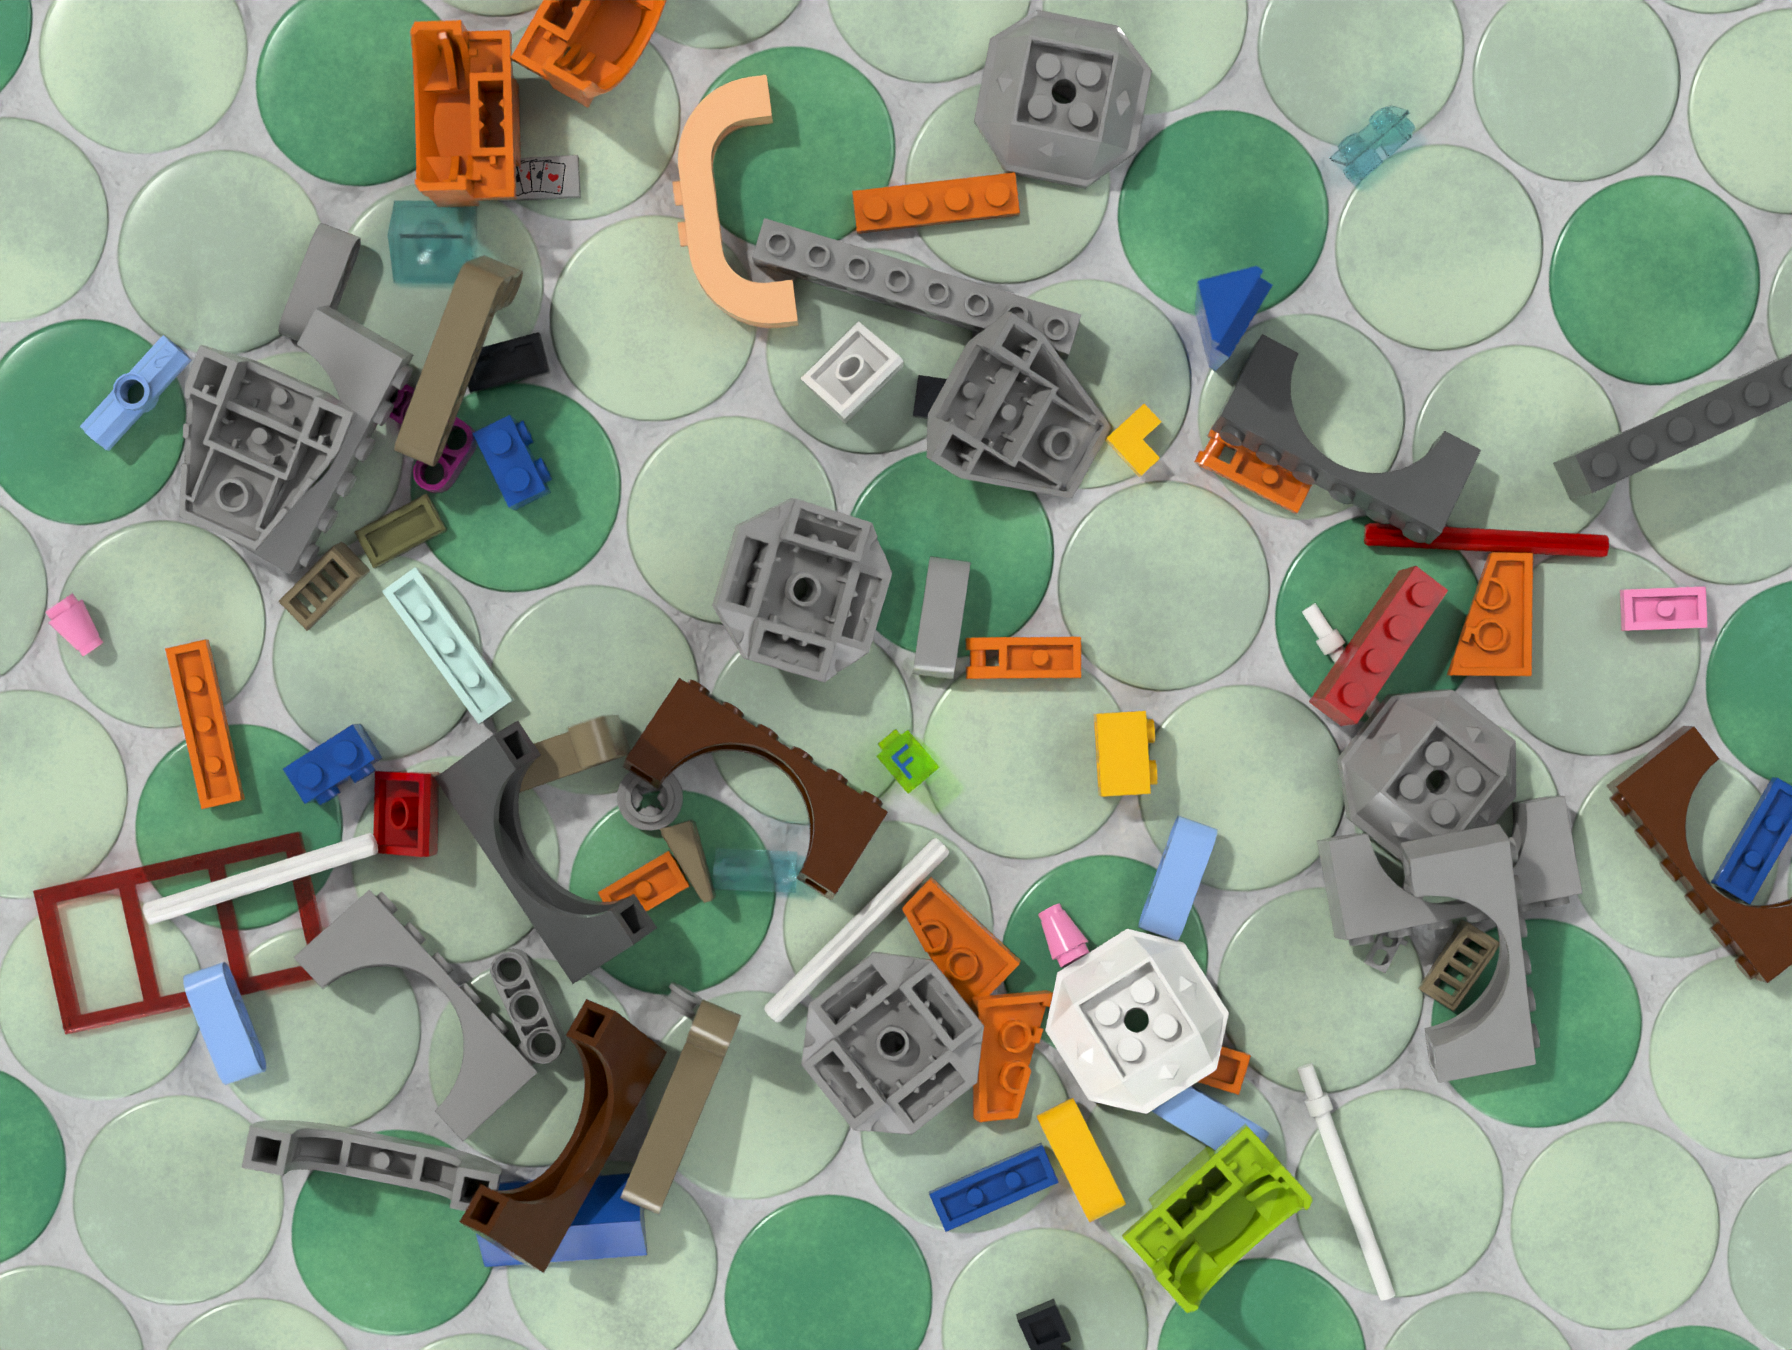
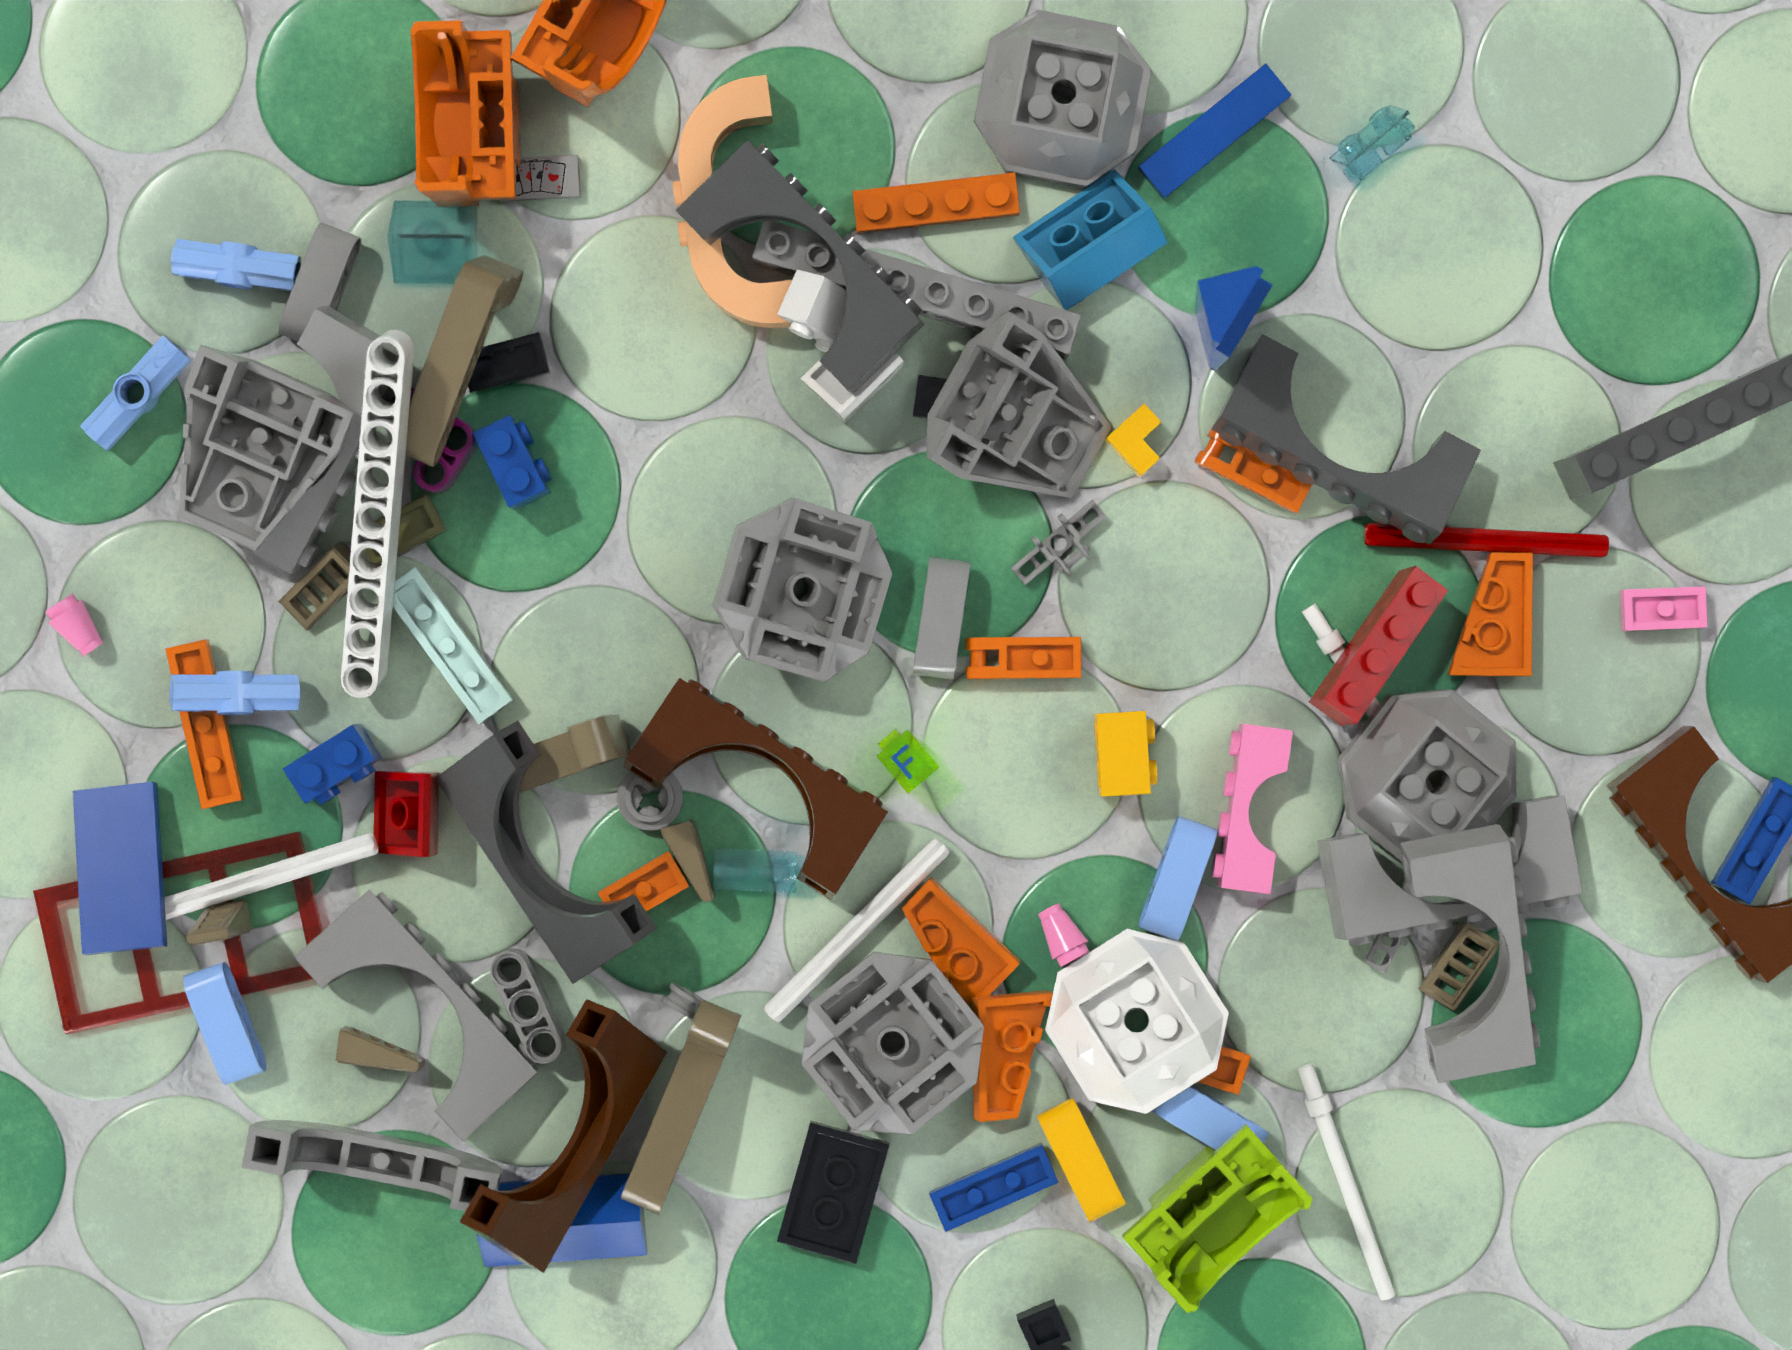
none -> tile [73,782,167,955]
none -> light blue piece [169,671,300,715]
none -> light blue piece [171,239,301,291]
none -> dark tan slope [186,899,252,945]
none -> dark tan slope [336,1026,425,1072]
none -> white beam [341,330,414,698]
none -> dark grey arch [676,140,924,394]
none -> white brick [777,270,847,353]
none -> black plate [777,1121,890,1264]
none -> light grey piece [1011,499,1107,585]
none -> dark azure slope [1013,169,1168,310]
none -> blue tile [1138,63,1292,200]
none -> bright pink arch [1211,723,1293,894]

